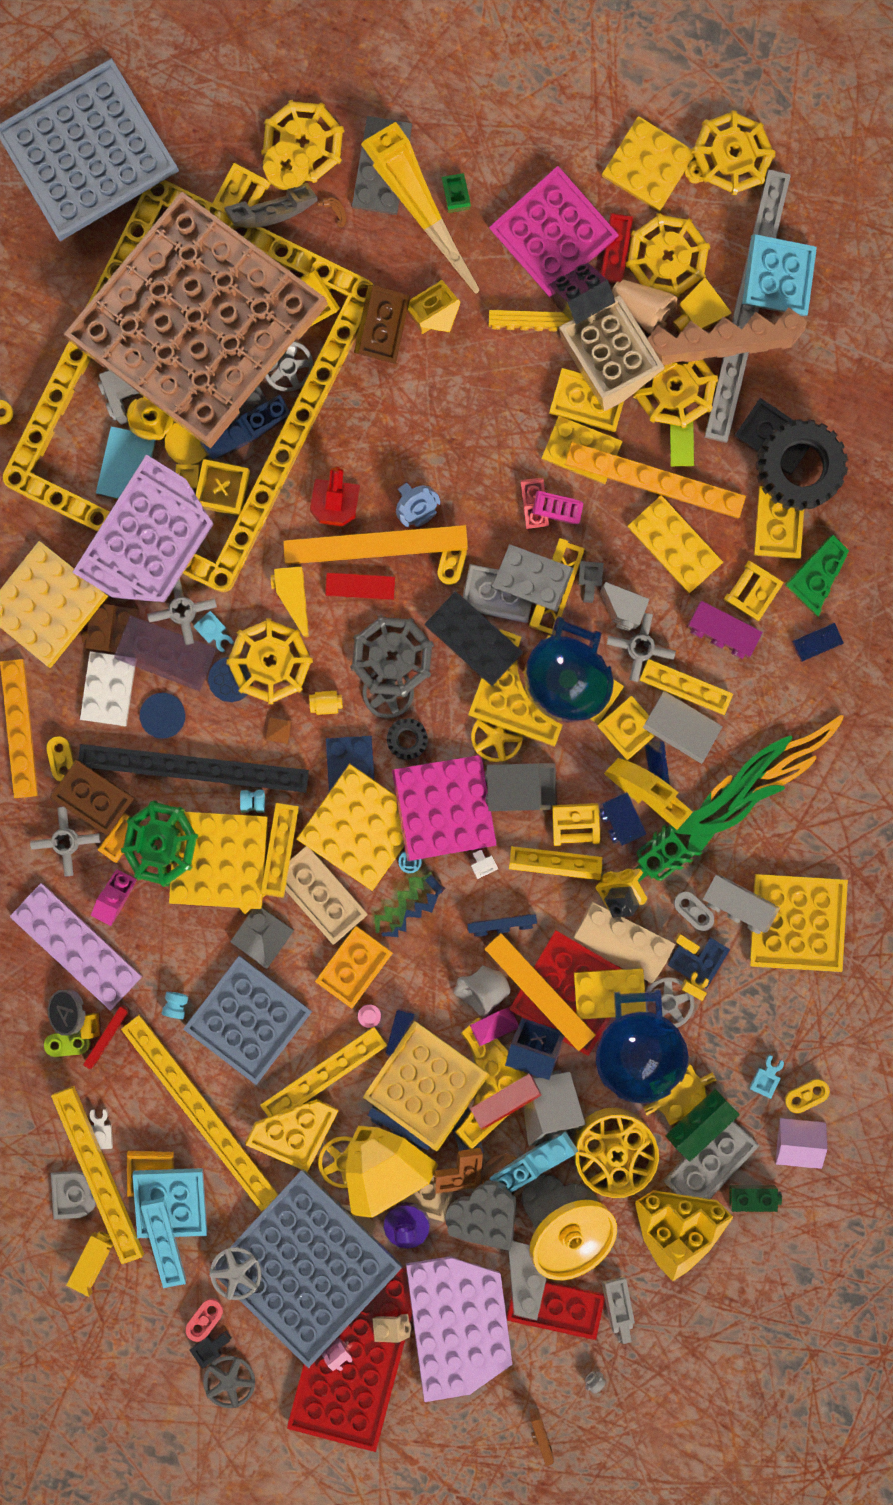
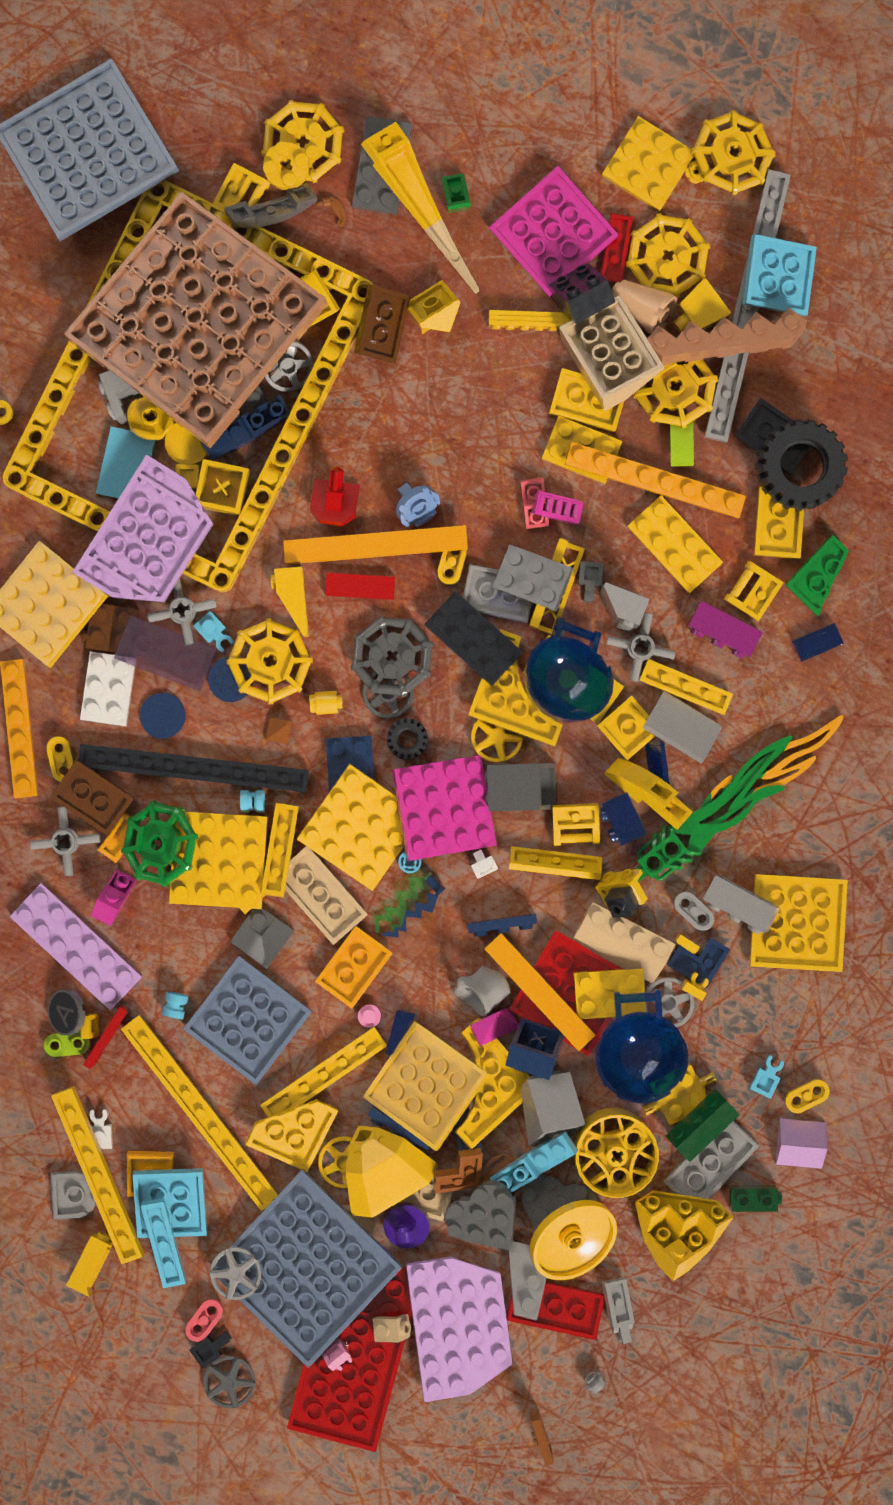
tile [470,1074,542,1130] -> none

